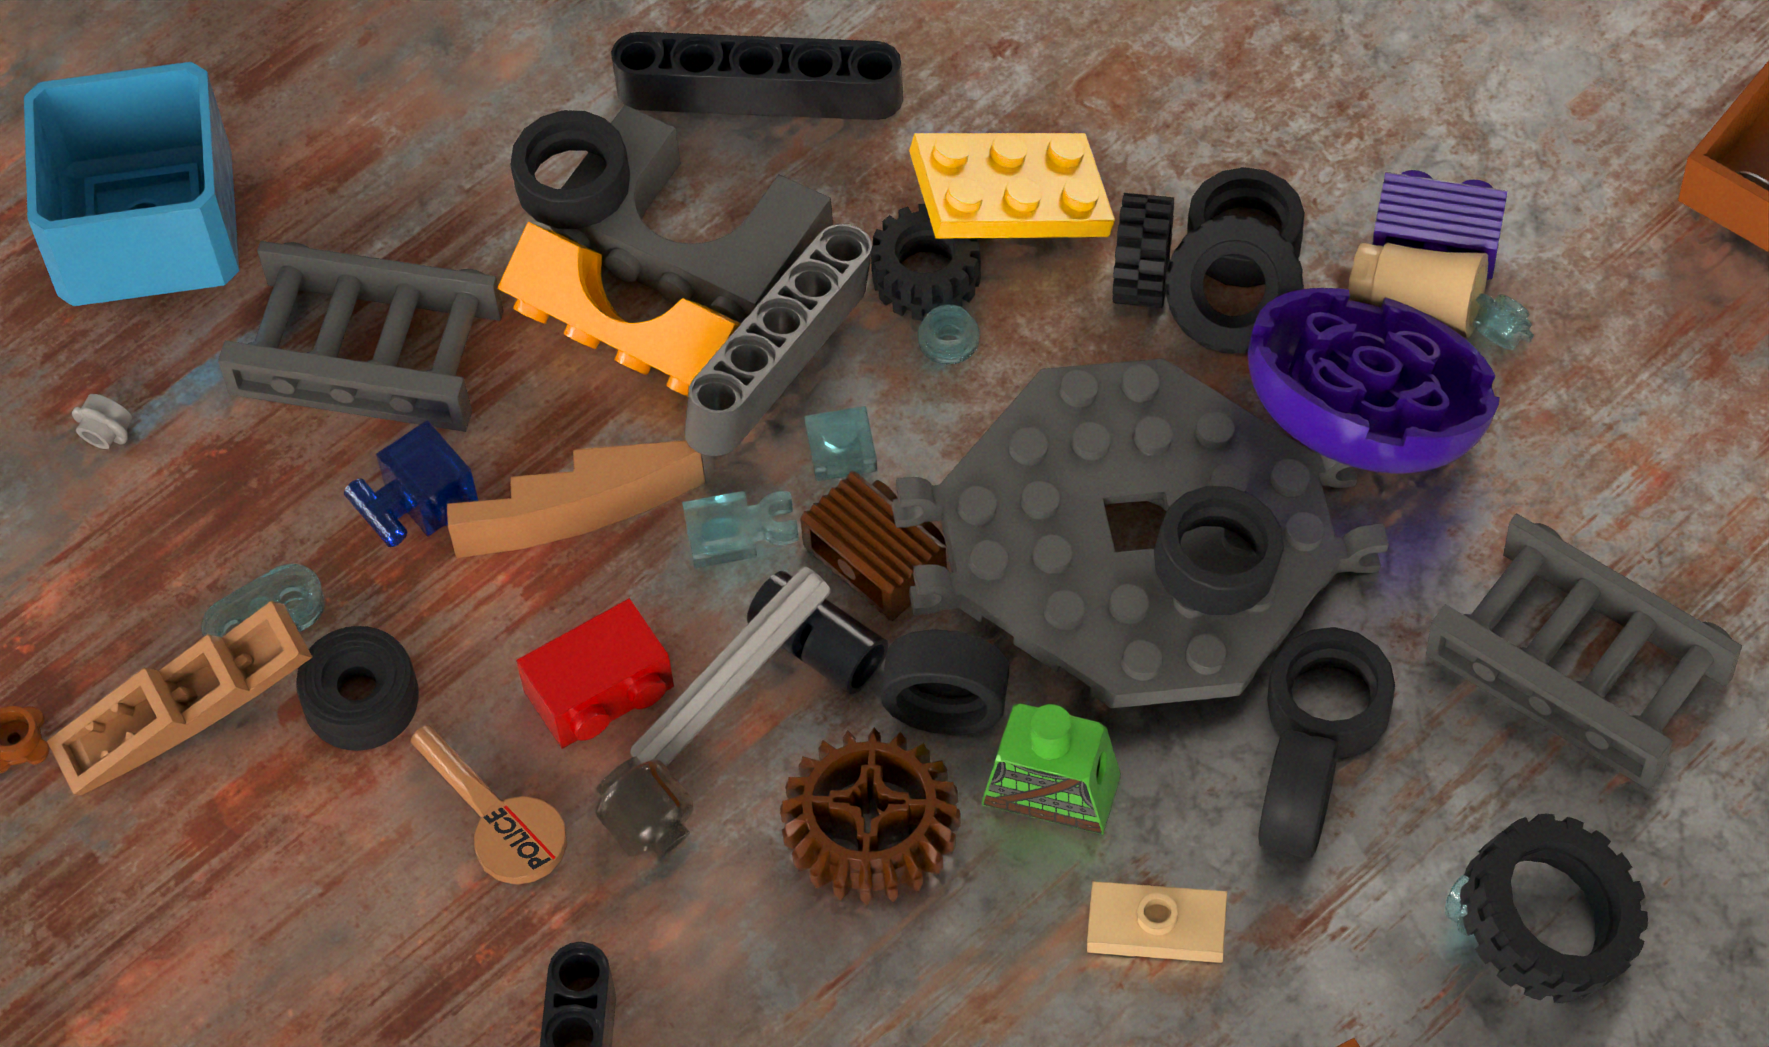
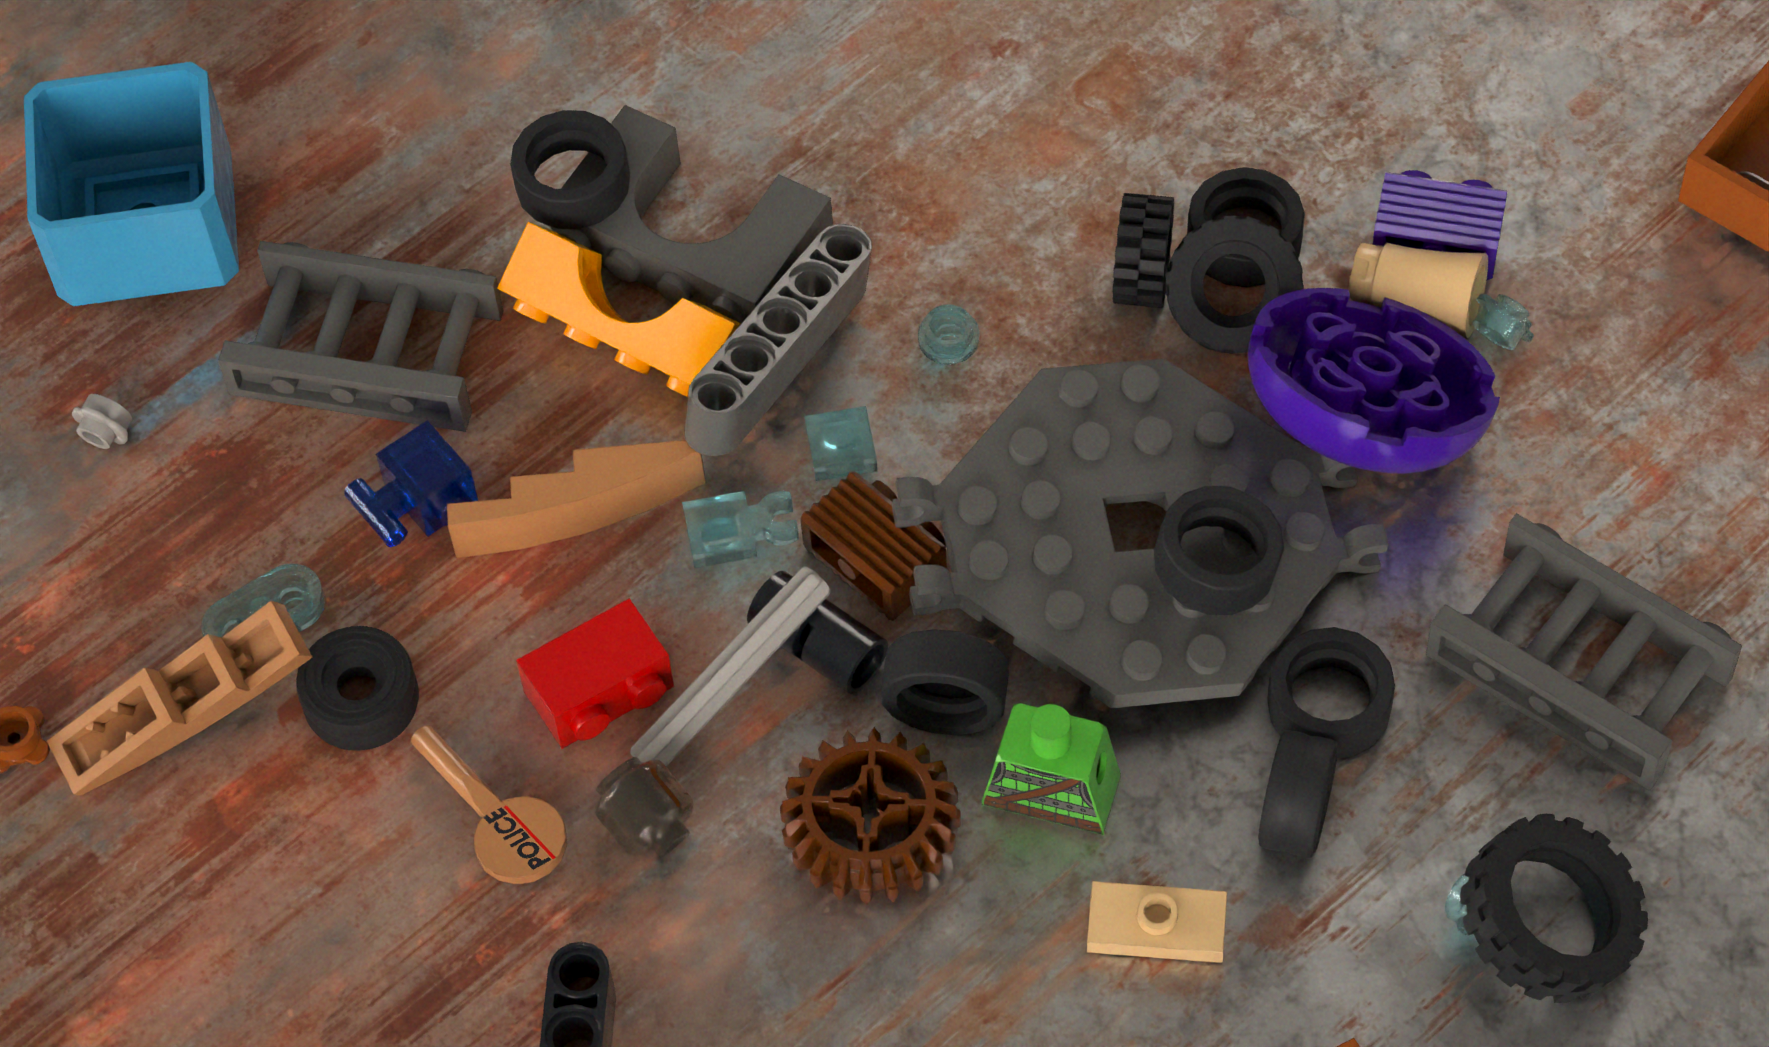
black beam [611,32,903,120] -> none
black tyre [871,204,981,321] -> none
yellow plate [909,133,1115,239] -> none

